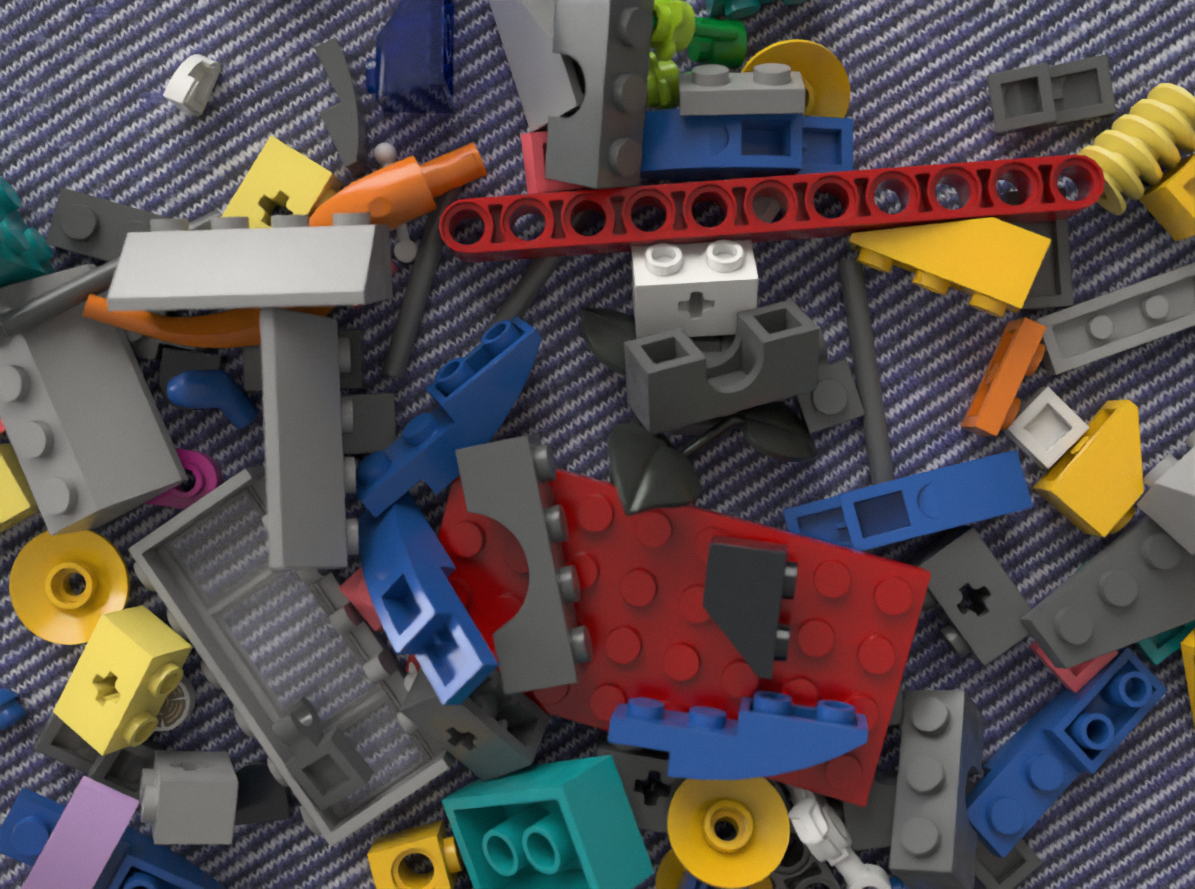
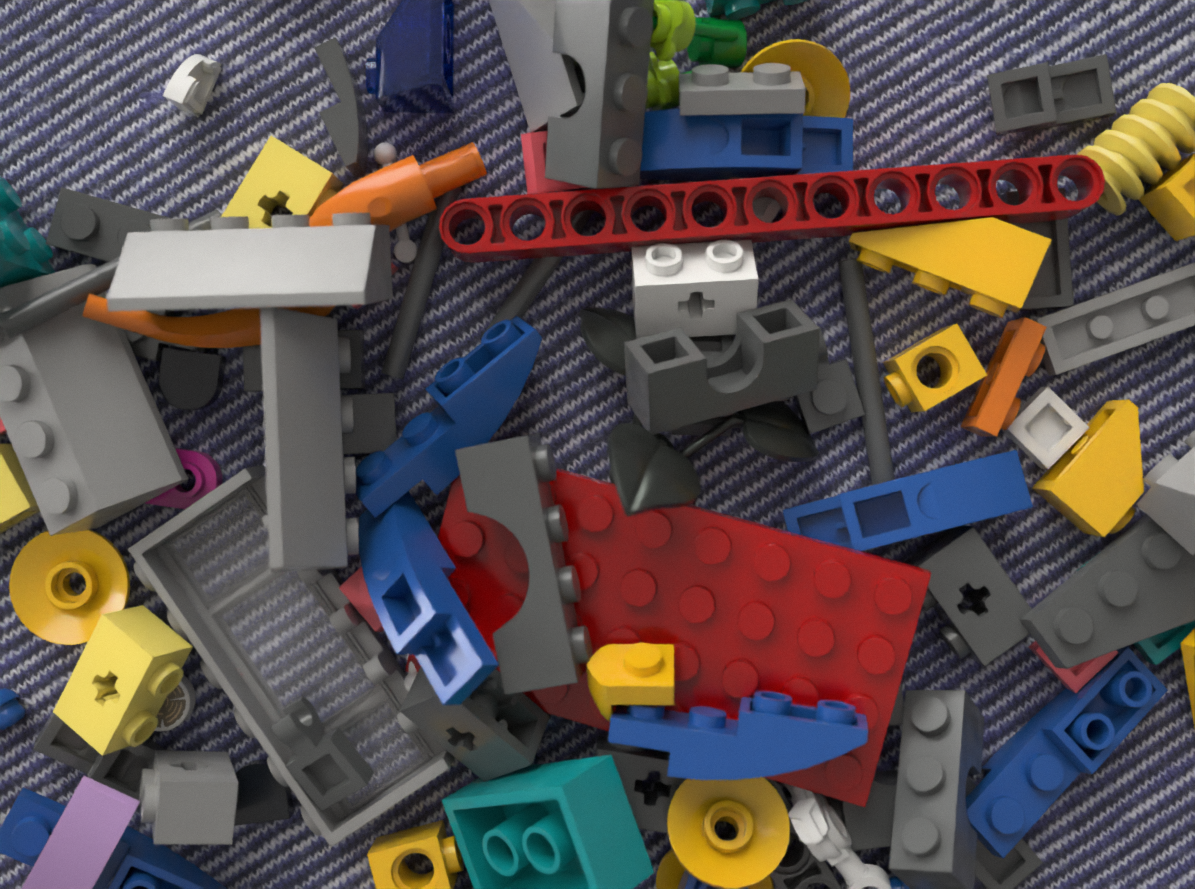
blue arm [167,369,259,428] -> none
black slope [702,535,798,679] -> none
none -> yellow plate [587,643,674,722]
none -> yellow brick [883,323,987,412]

